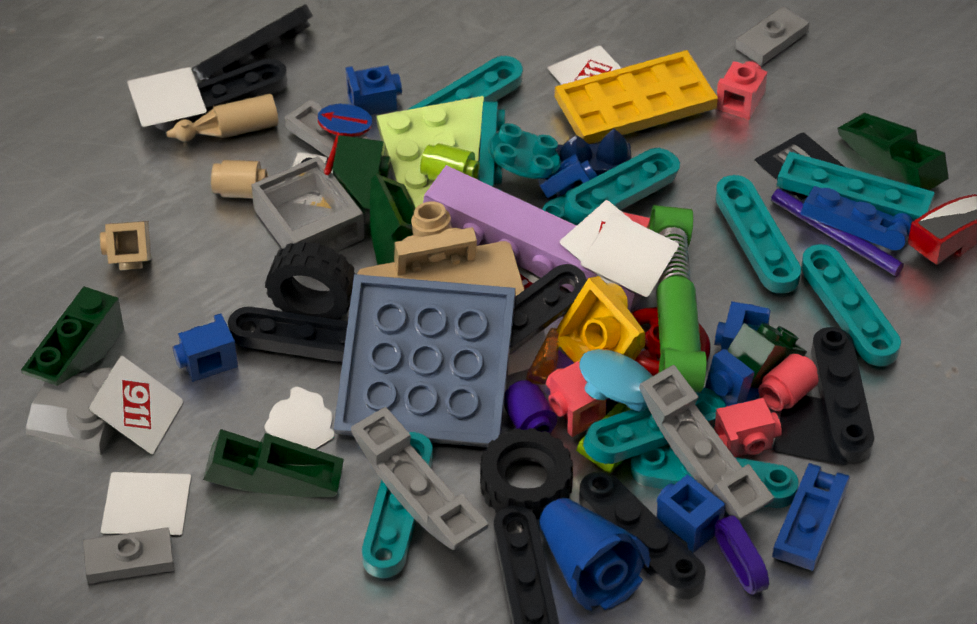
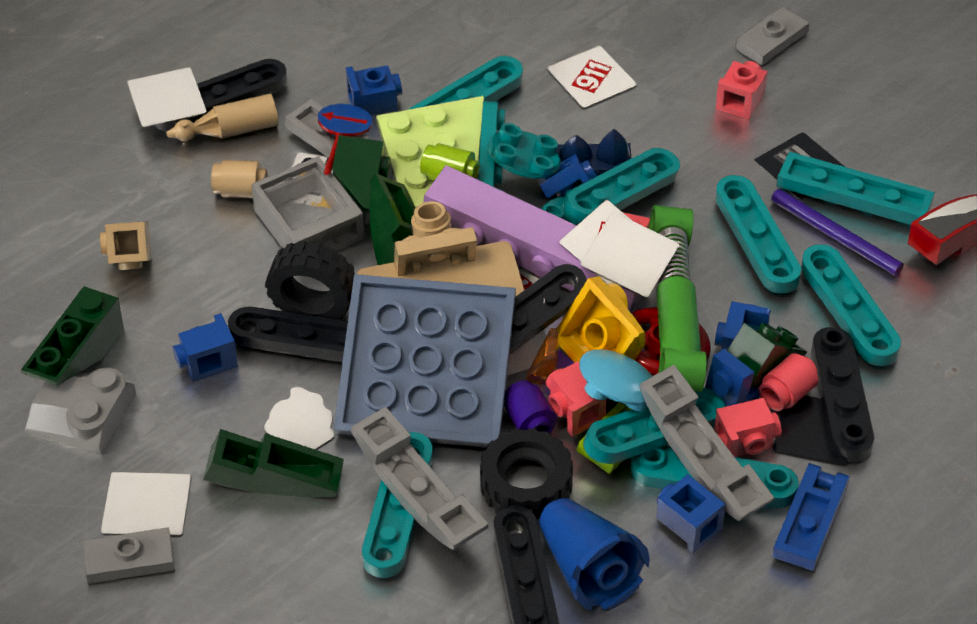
white sticker [89,356,183,454] -> none
black plate [191,4,313,81] -> none
yellow plate [554,50,718,144] -> none
black plate [579,471,706,599] -> none
dark purple tile [714,515,769,595] -> none
blue plate [800,186,913,250] -> none
dark green slope [838,113,949,190] -> none

